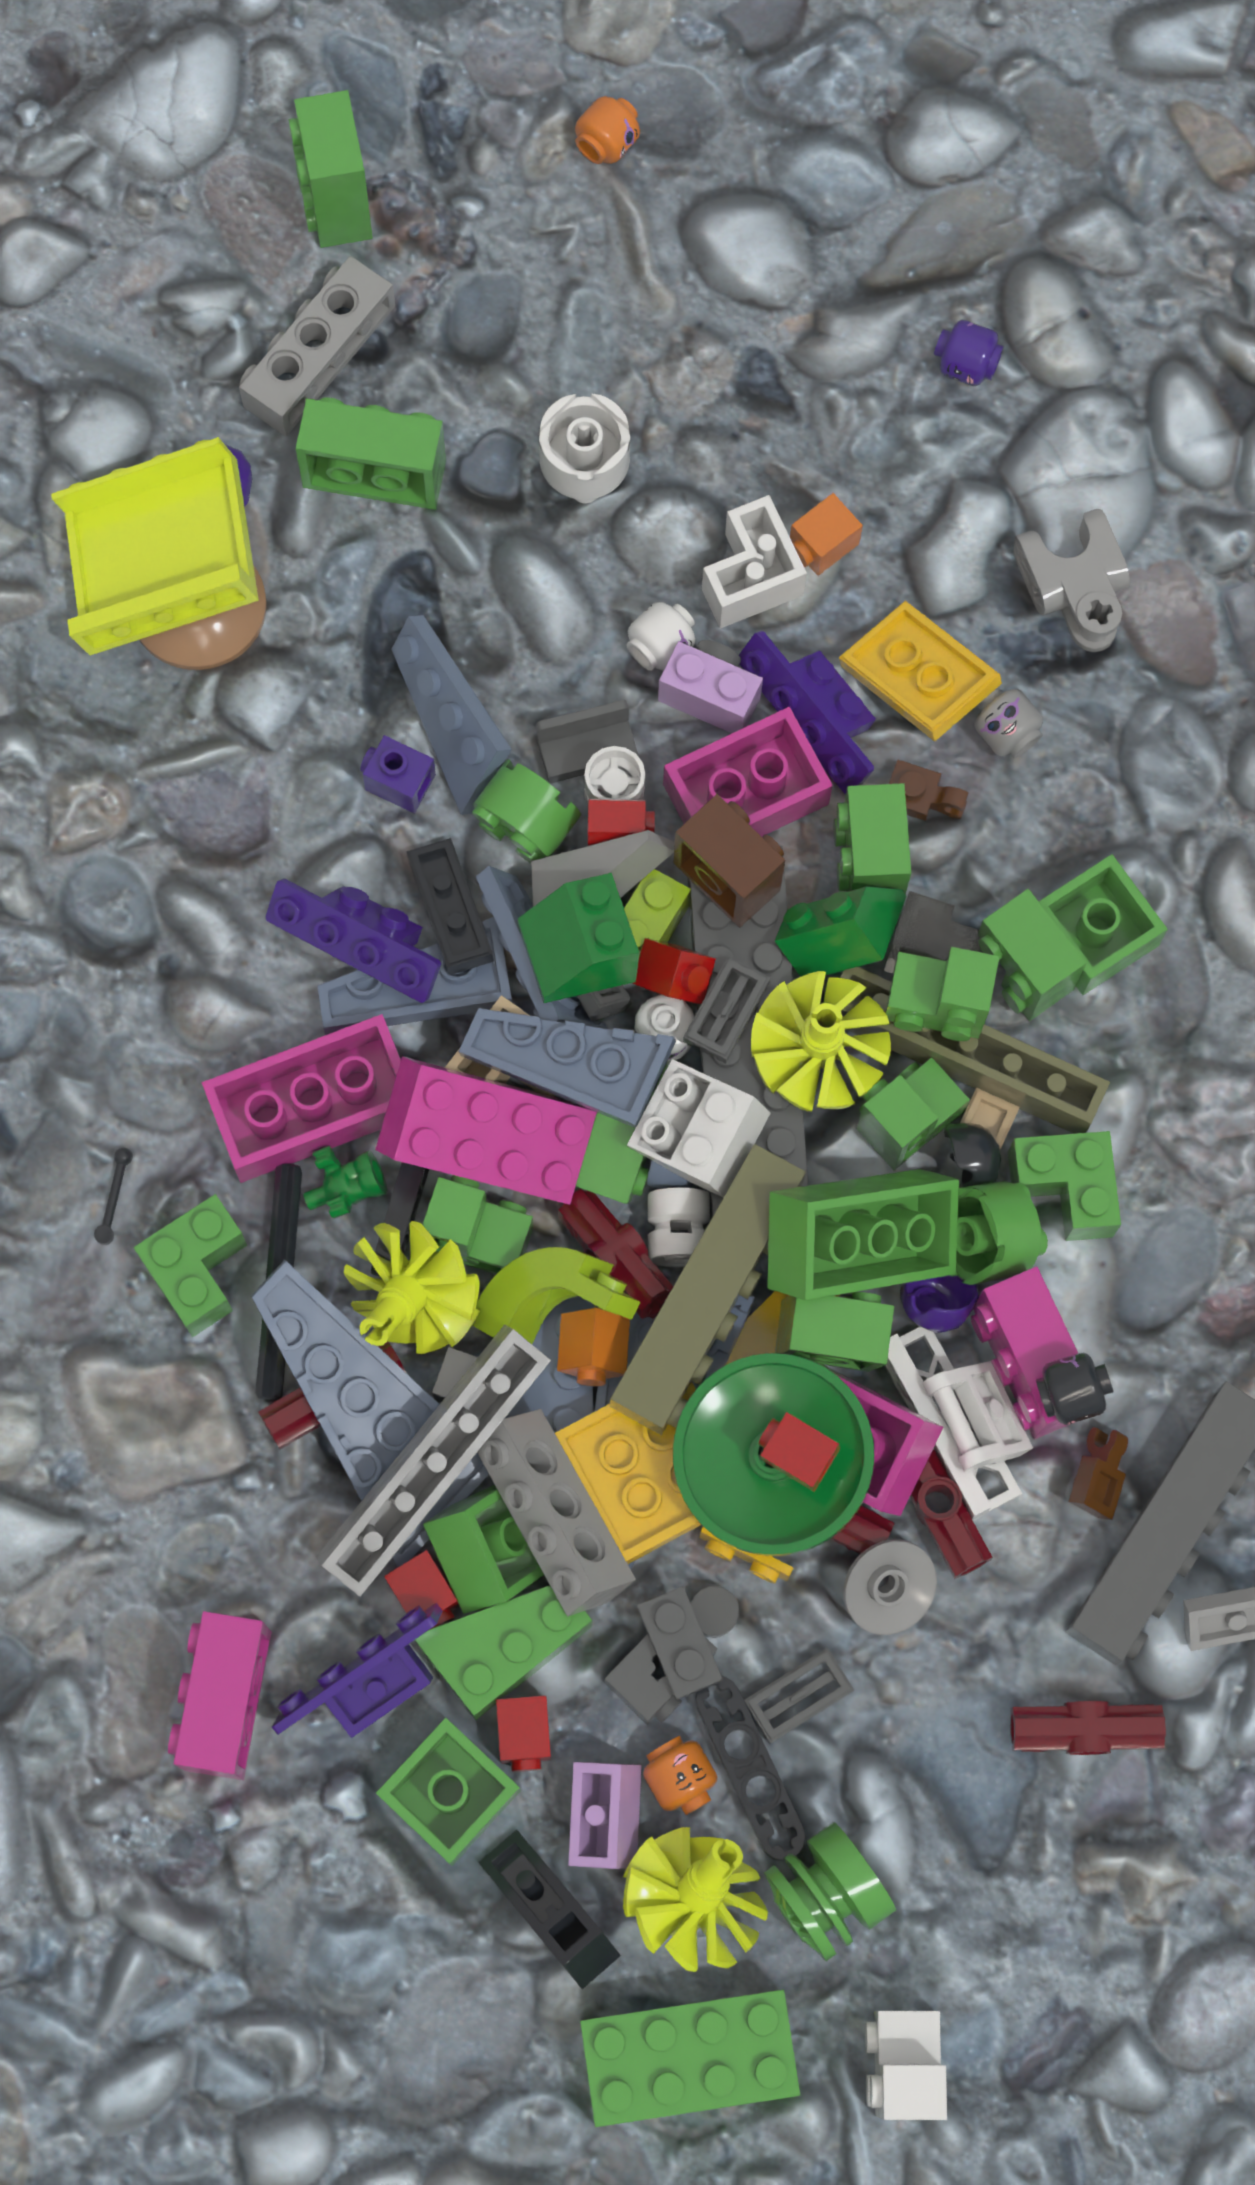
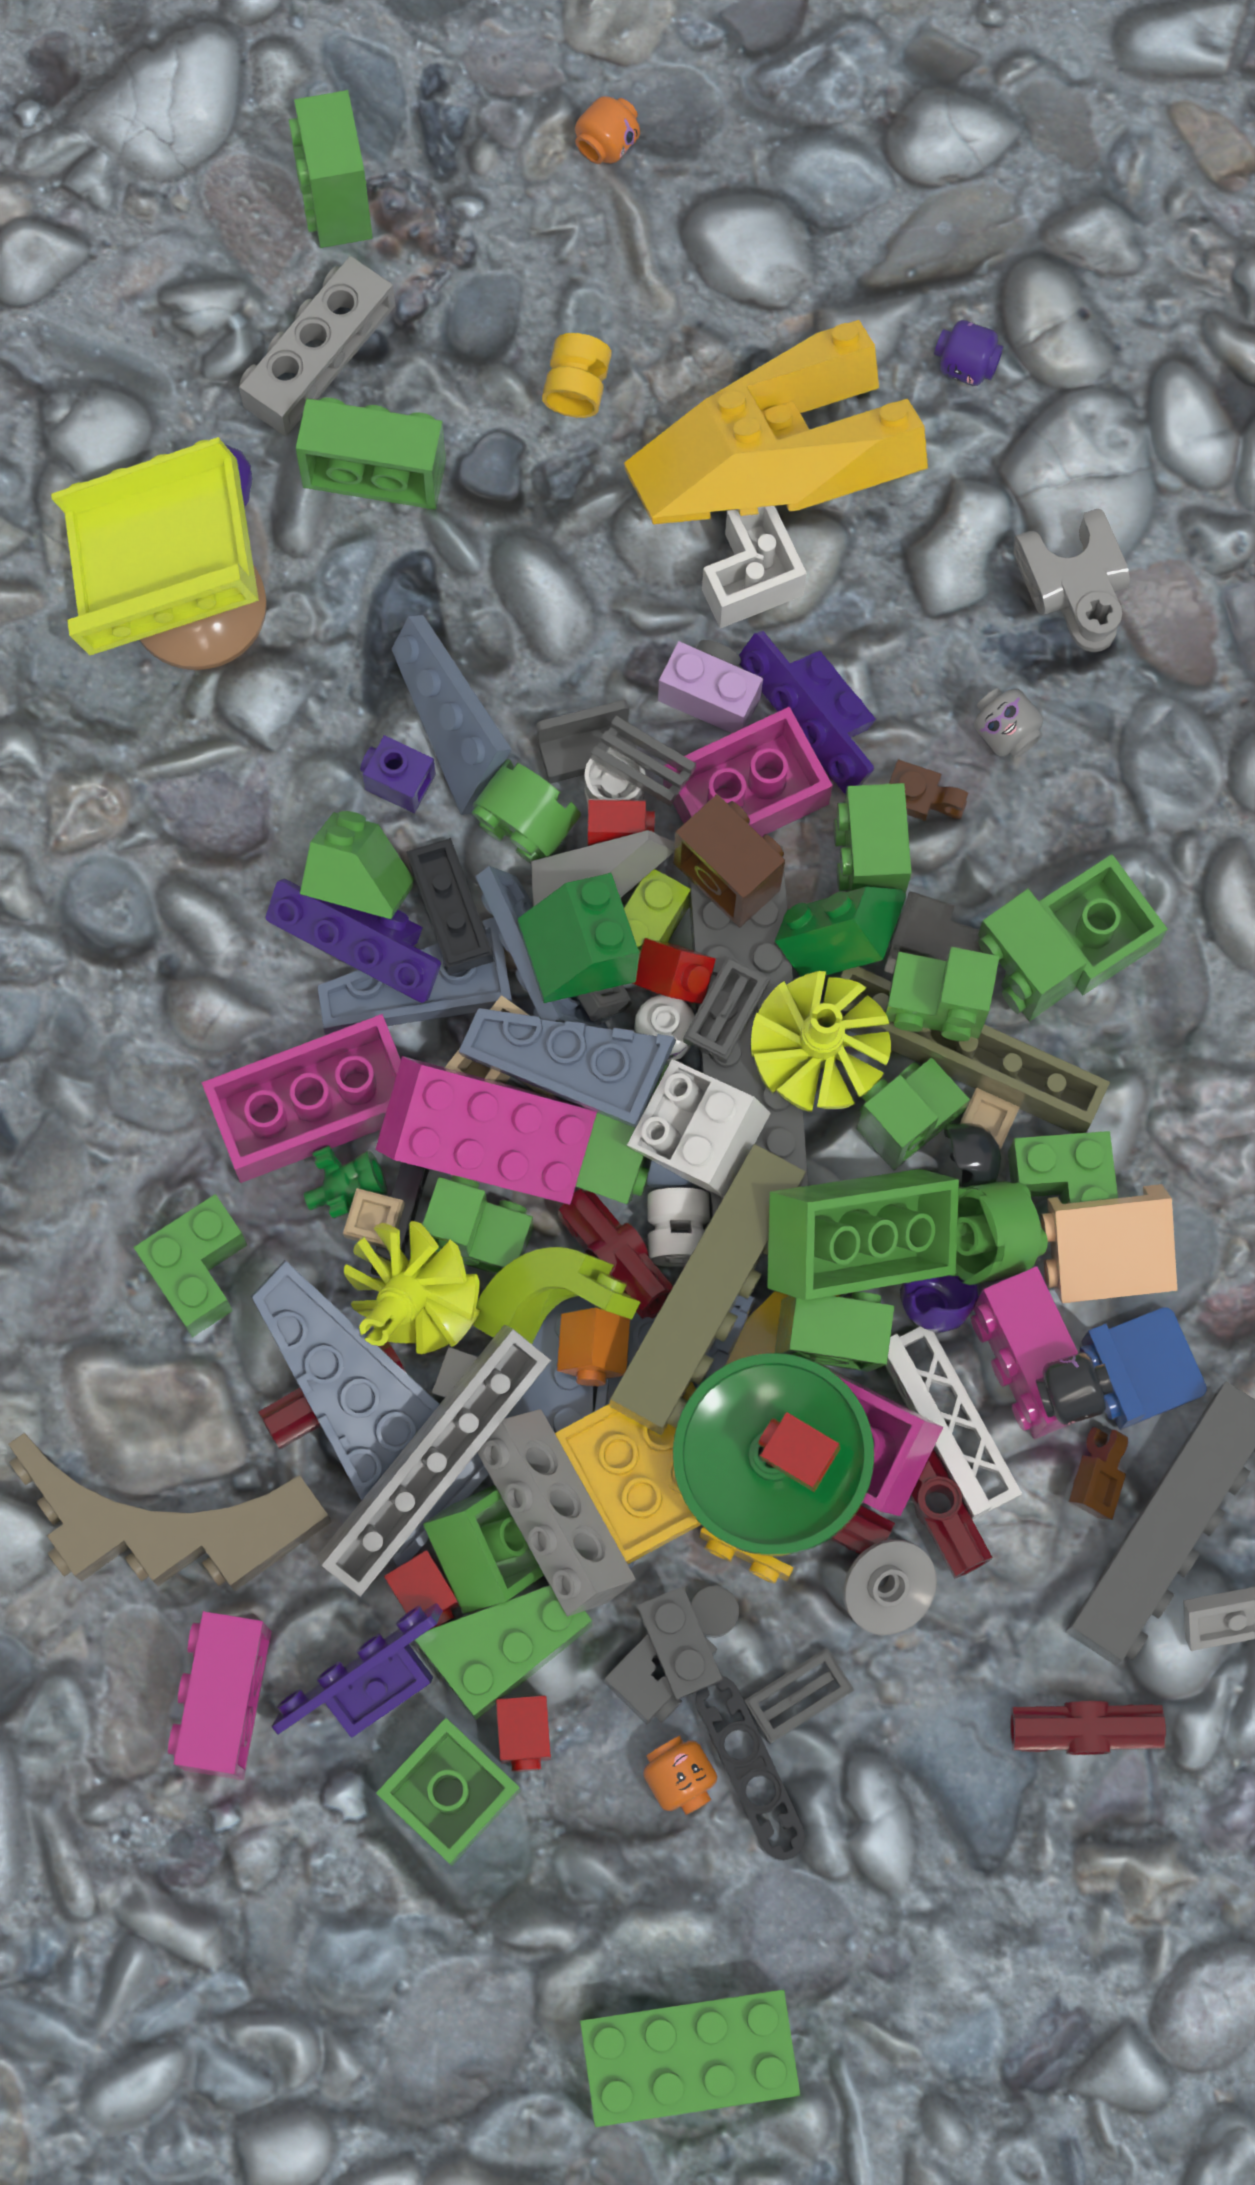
black hinge [94,1147,133,1245] -> none
black axle [255,1163,302,1401] -> none
black slope [478,1830,621,1989] -> none
white brick [539,394,630,504] -> none
lavender brick [568,1762,642,1869] -> none
neon yellow piece [623,1827,768,1972] -> none
white head [627,602,695,671] -> none
bright green wheel [763,1822,896,1962] -> none
orange brick [790,493,863,576] -> none
yellow tile [839,601,1002,742] -> none
white brick [865,2011,947,2120] -> none
white plate [922,1361,1033,1473] -> none
none -> dark tan arch [8,1433,332,1591]
none -> bright green slope [300,811,414,919]
none -> tan tile [343,1188,405,1249]
none -> yellow wheel [542,333,612,418]
none -> dark grey tile [591,716,696,806]
none -> yellow wedge [624,320,928,525]
none -> light nougat panel [1041,1184,1177,1303]
none -> blue bracket [1080,1307,1207,1430]

